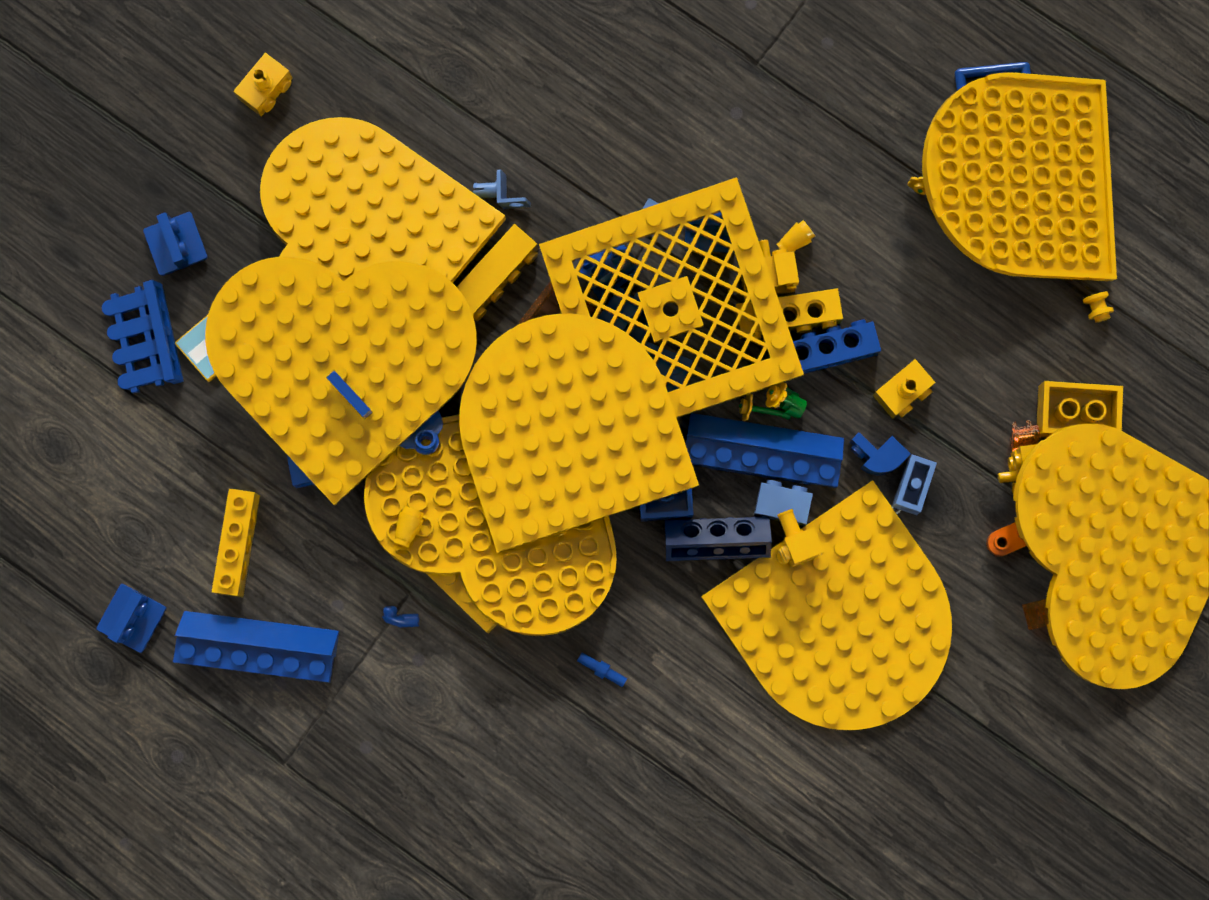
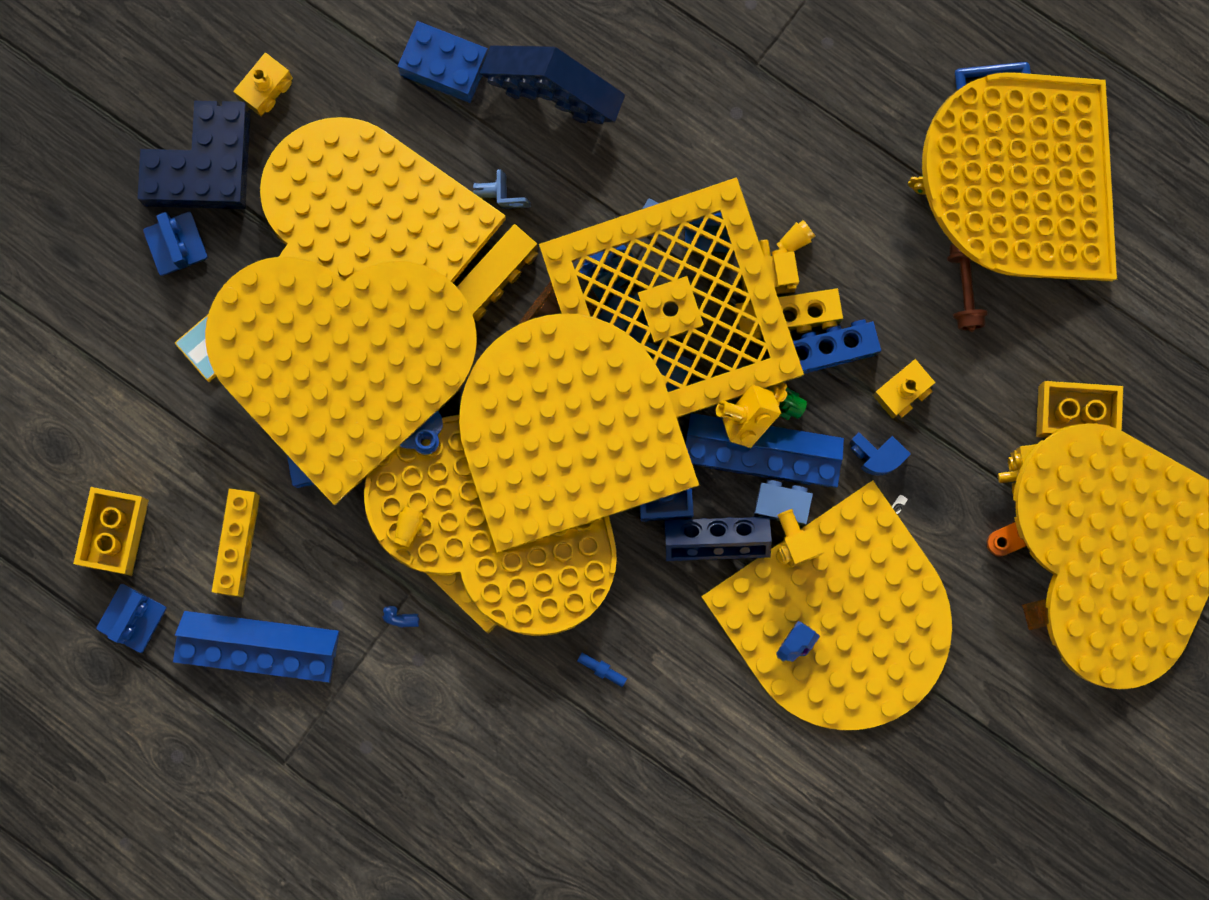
blue fence [102,280,184,393] -> none
blue tile [326,371,372,419] -> none
medium blue brick [892,454,937,515] -> none
clear orange tile [1010,420,1040,452] -> none
yellow wheel [1083,291,1114,323] -> none
none -> yellow brick [73,487,149,576]
none -> dark blue piece [138,101,251,209]
none -> blue brick [398,21,488,103]
none -> dark blue piece [480,46,626,124]
none -> yellow brick [716,384,781,448]
none -> blue rock [776,621,820,662]
none -> copper piece [947,244,988,332]

